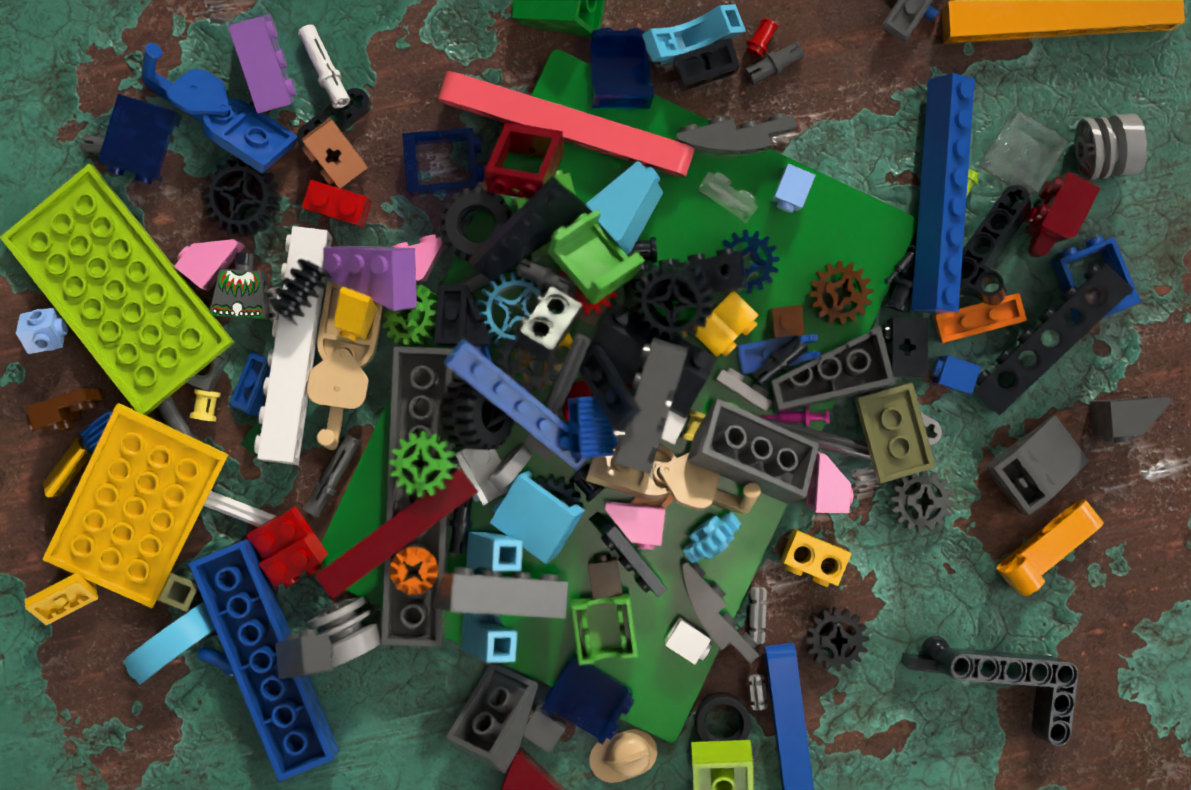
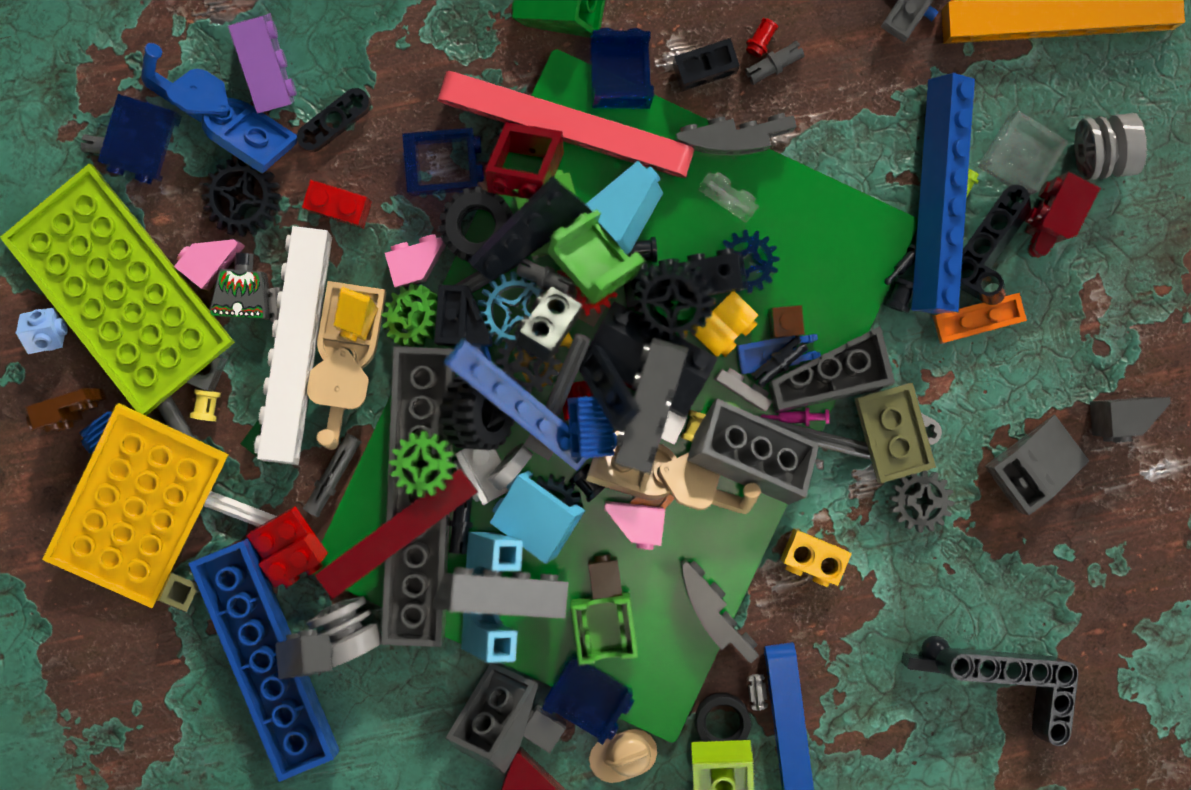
yellow bracket [25,573,98,626] -> none
yellow slope [43,438,92,498] -> none
medium azure arch [123,602,215,685] -> none
blue arm [198,646,235,677] -> none
blue slope [229,351,271,417] -> none
black piece [268,259,332,326] -> none
white pin [298,25,351,109] -> none
nougat brick [302,117,368,188] -> none
medium lavender wedge [323,245,417,311] -> none
orange gear [390,547,438,595] -> none
black wing [589,511,667,597] -> none
medium azure arch [642,4,746,65] -> none
white brick [664,616,712,664] -> none
medium azure gear [682,512,741,564] -> none
light grey axle [749,587,767,644] -> none
light blue brick [771,164,816,213] -> none
black gear [804,606,869,671] -> none
bright pink slope [806,452,853,513] -> none
reddish brown gear [808,261,873,325] -> none
black brick [882,318,928,377] -> none
blue brick [931,355,981,394] -> none
black brick [974,264,1133,415] -> none
light orange beam [996,499,1104,596] -> none
blue window [1051,236,1141,322] -> none

